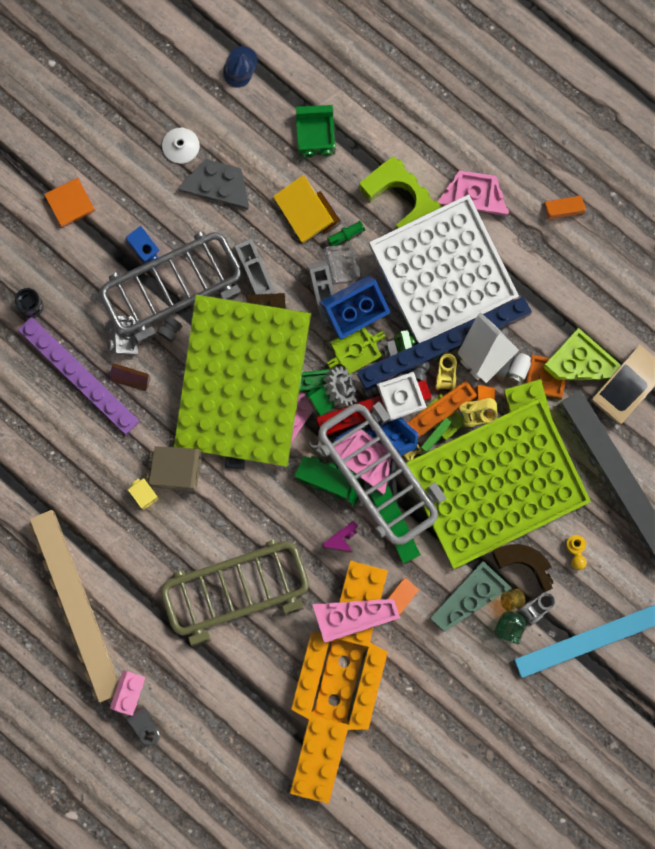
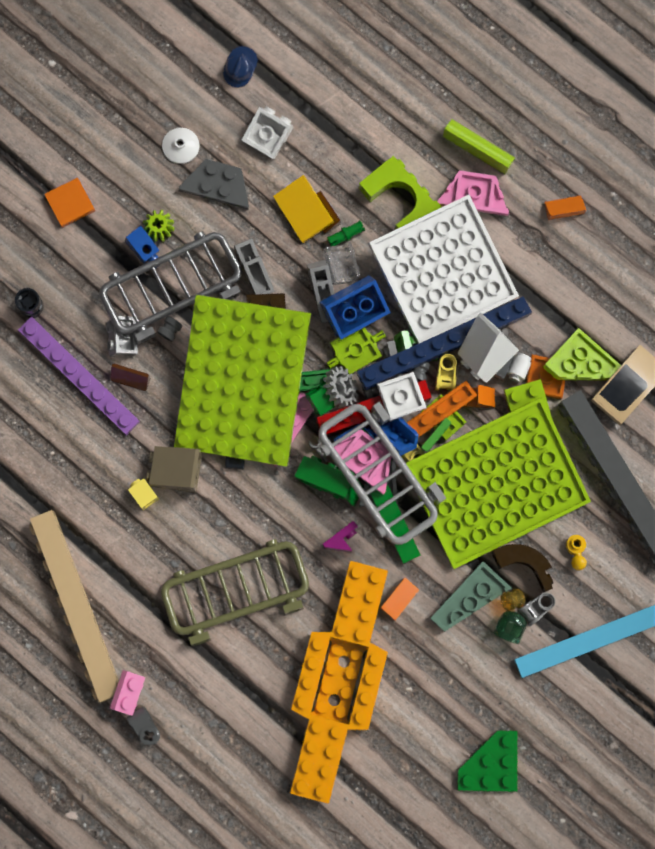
green panel [296,105,336,158] -> none
bright pink wing [312,599,400,643] -> none
light yellow piece [459,398,498,427] -> none
none -> lime gear [143,210,175,242]
none -> white plate [242,106,294,159]
none -> lime brick [442,119,515,175]
none -> green plate [457,730,518,792]

